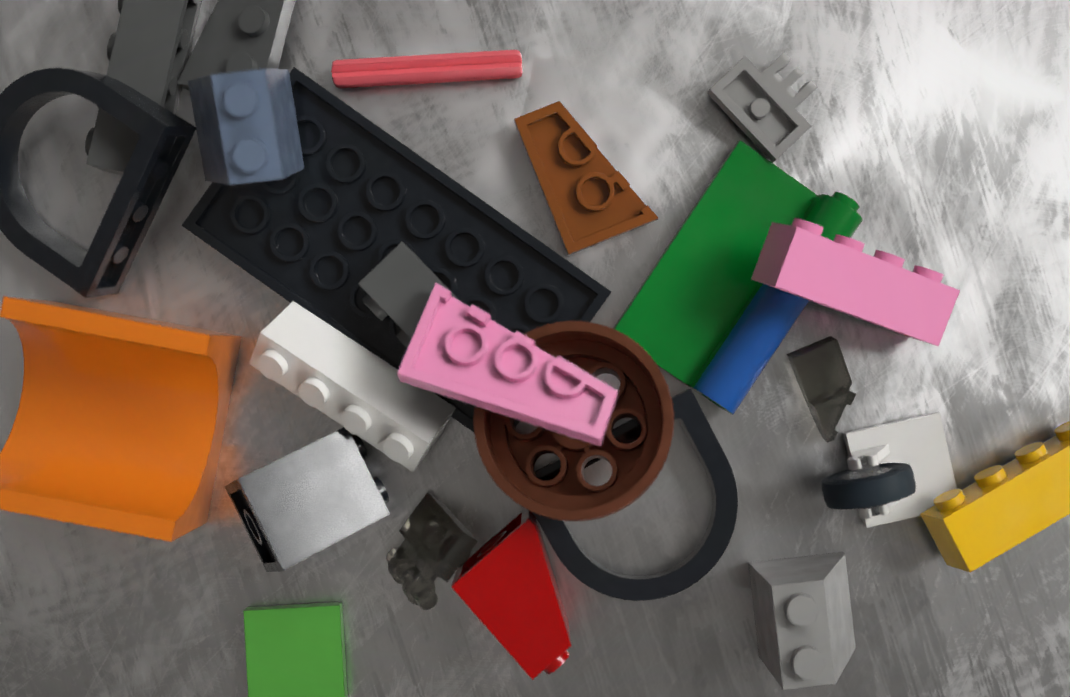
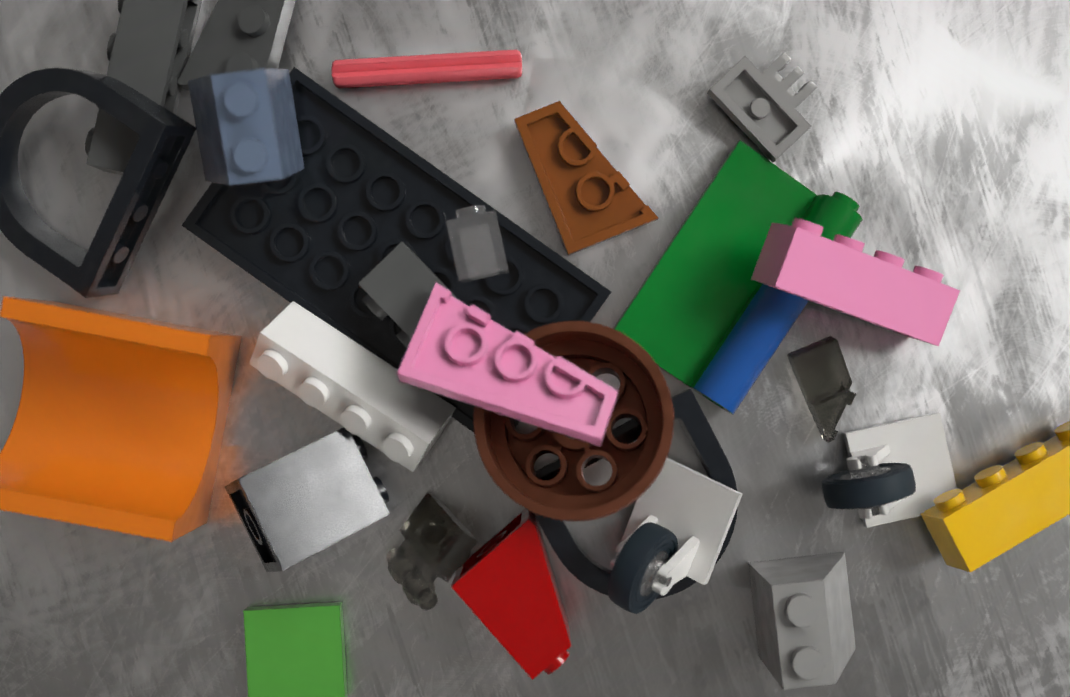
none -> clear brick [446,205,509,283]
none -> white plate [608,457,743,614]

